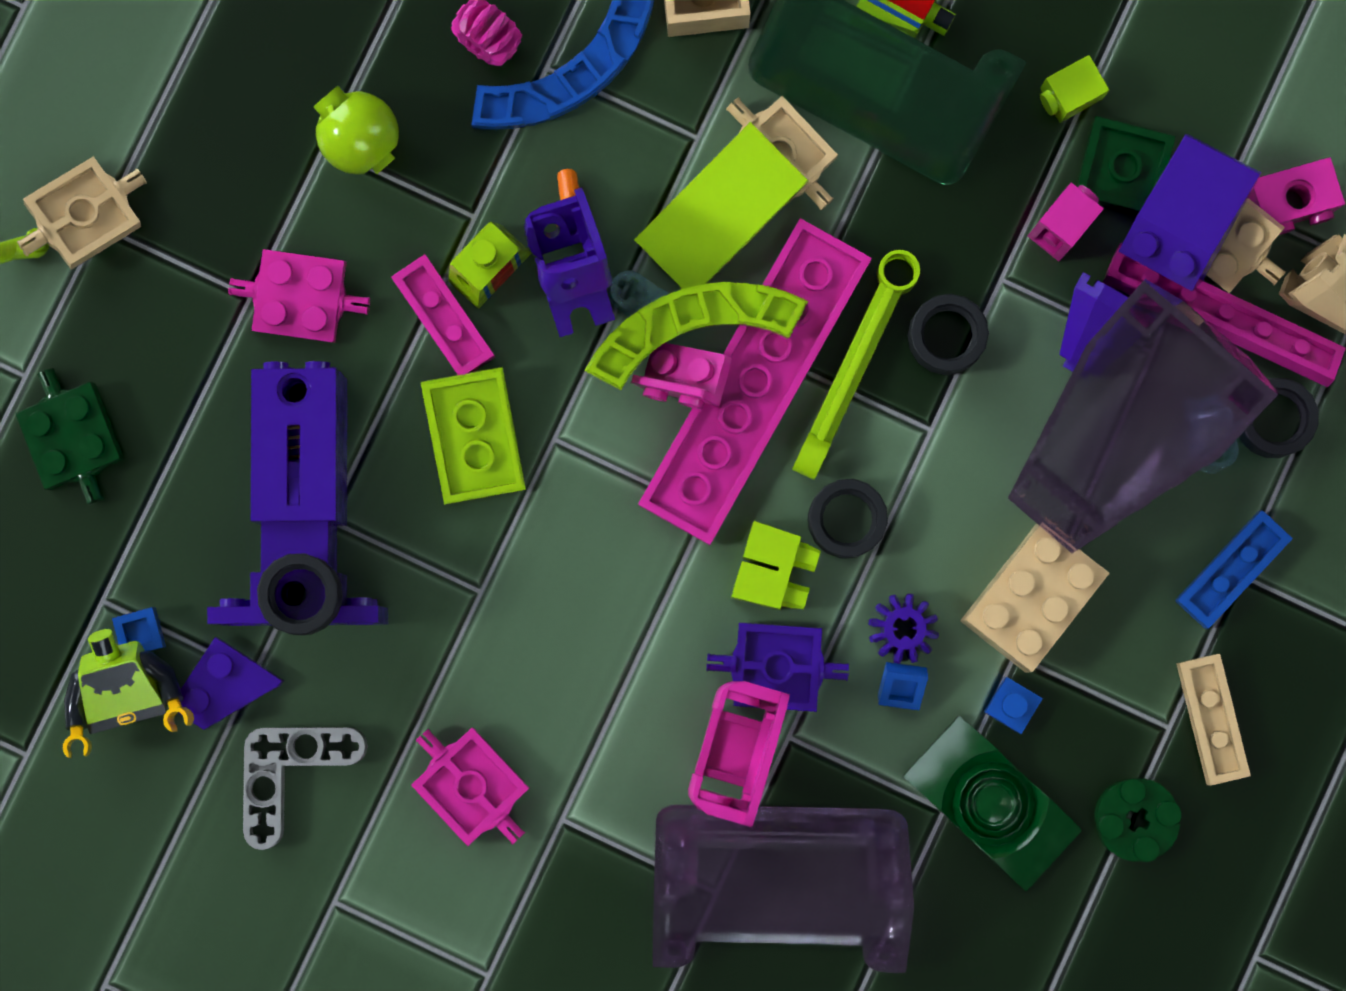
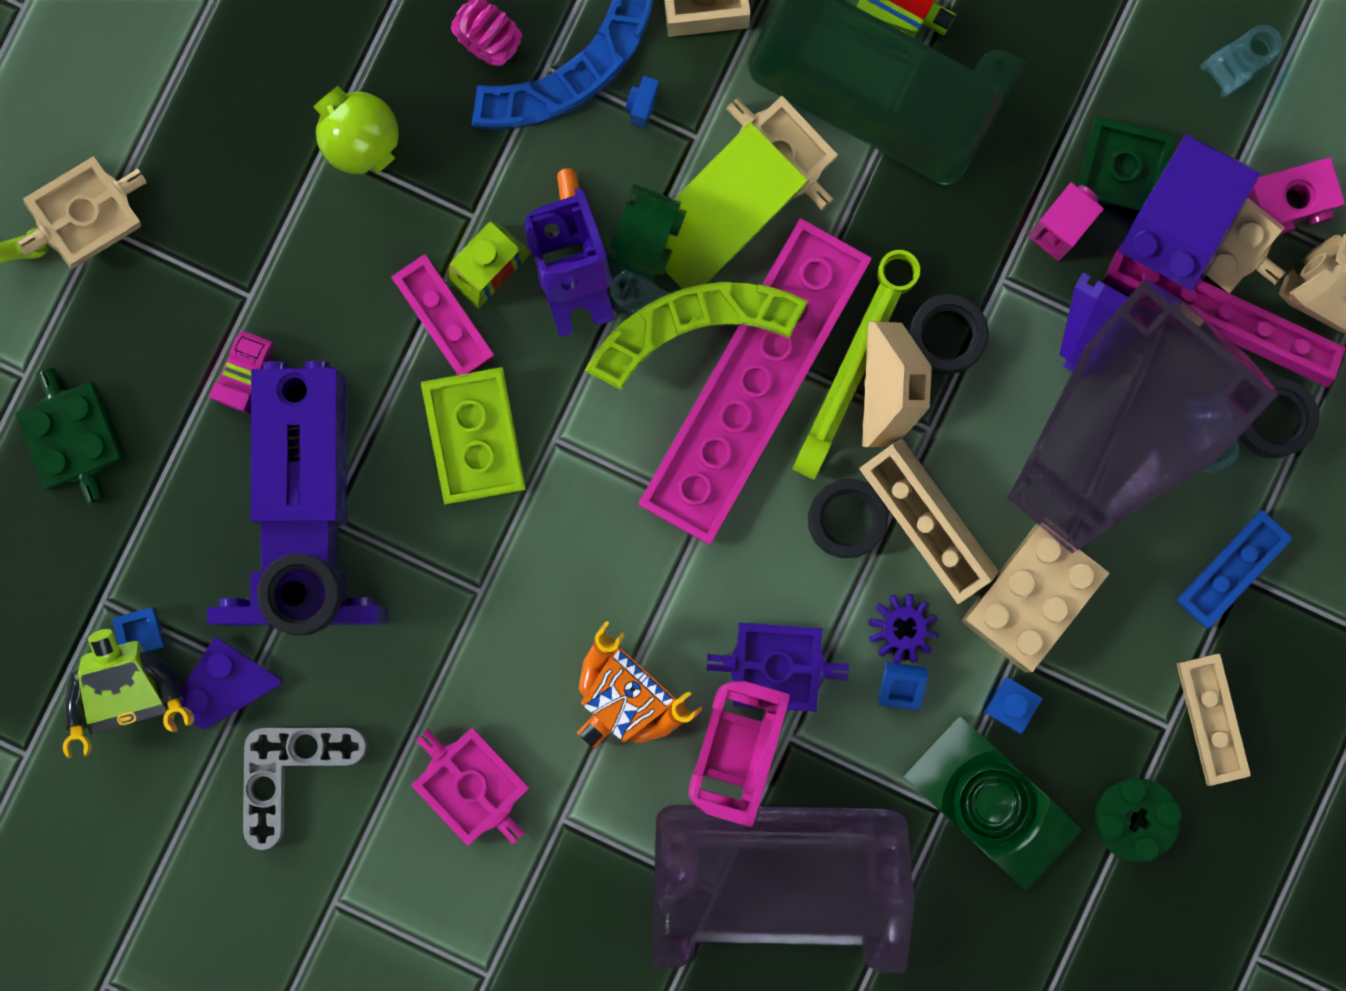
dark pink plate [228,249,370,343] -> none
dark pink bracket [631,343,732,410] -> none
lime hips [731,521,821,610] -> none
lime brick [1040,55,1109,123] -> none
none -> dark pink leg [209,330,275,415]
none -> torso [577,621,702,749]
none -> dark green brick [607,184,687,280]
none -> blue plate [625,76,659,129]
none -> tan brick [859,437,999,604]
none -> tan slope [862,322,932,447]
none -> clear light blue piece [1199,25,1282,99]

